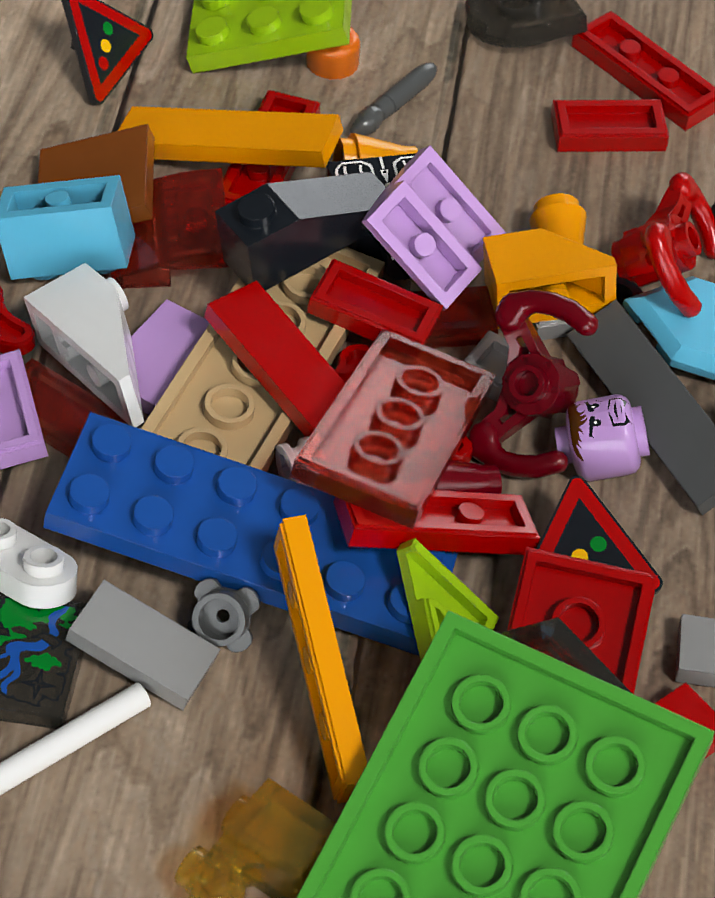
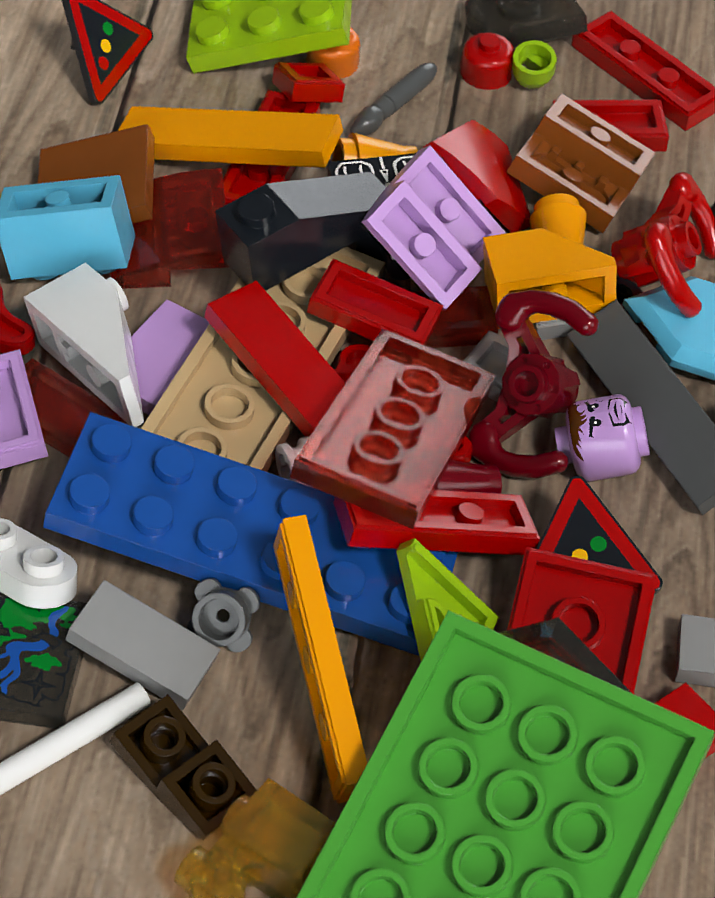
none -> dark brown slope [109,694,261,840]
none -> red tile [272,62,345,103]
none -> red slope [423,119,531,233]
none -> red piece [460,32,515,90]
none -> dark orange slope [507,94,656,233]
none -> lime hinge [512,40,557,89]

